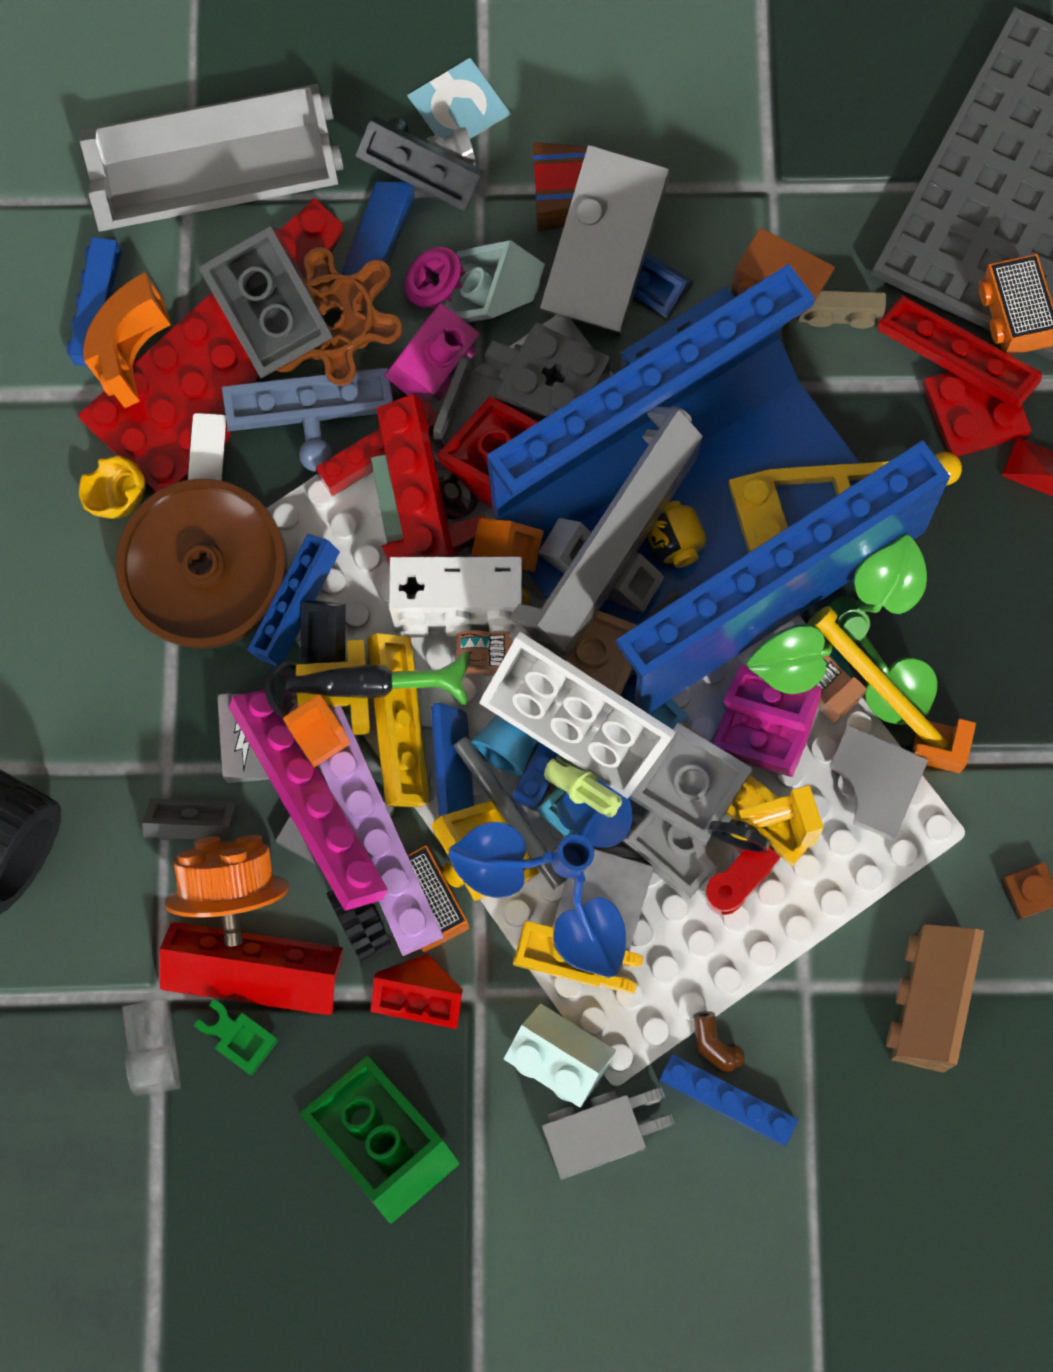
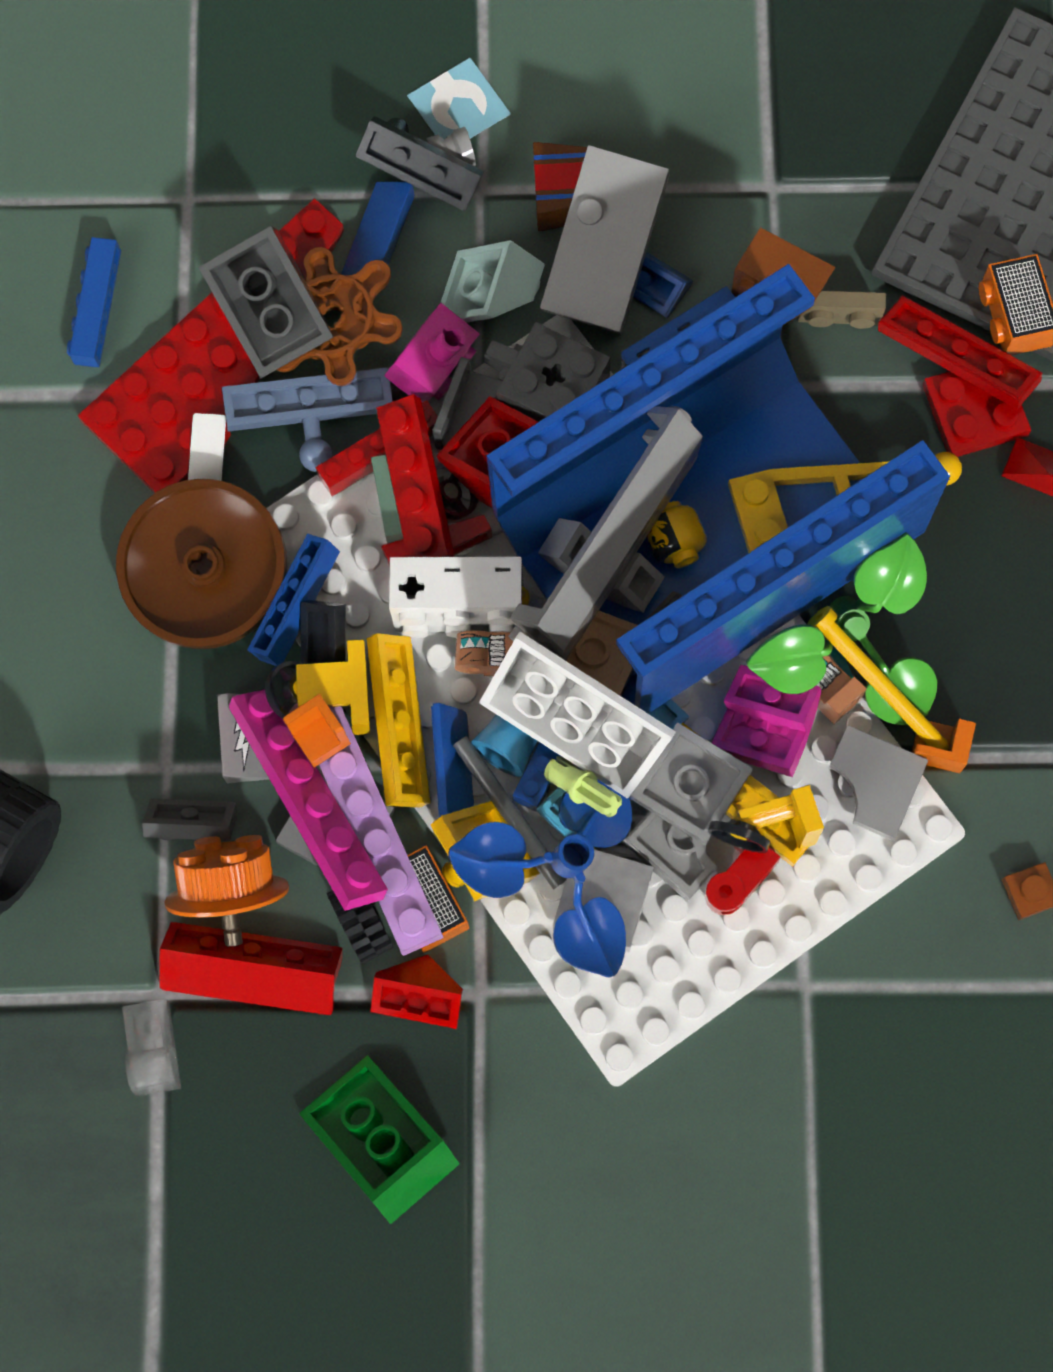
yellow hair [78,455,146,519] -> none
light grey panel [80,83,344,232] -> none
orange arch [83,272,171,408] -> none
green plate [193,999,279,1076] -> none
black piece [285,651,470,705] -> none
dark pink gear [404,247,466,310] -> none
orange panel [471,518,544,572] -> none
light aqua brick [504,1003,616,1107] -> none
yellow hinge [513,920,644,994] -> none
light grey hinge [542,1087,675,1180] -> none
blue piece [659,1054,799,1147] -> none
reddish brown arm [693,1011,745,1072] -> none
medium nougat slope [886,924,984,1073] -> none

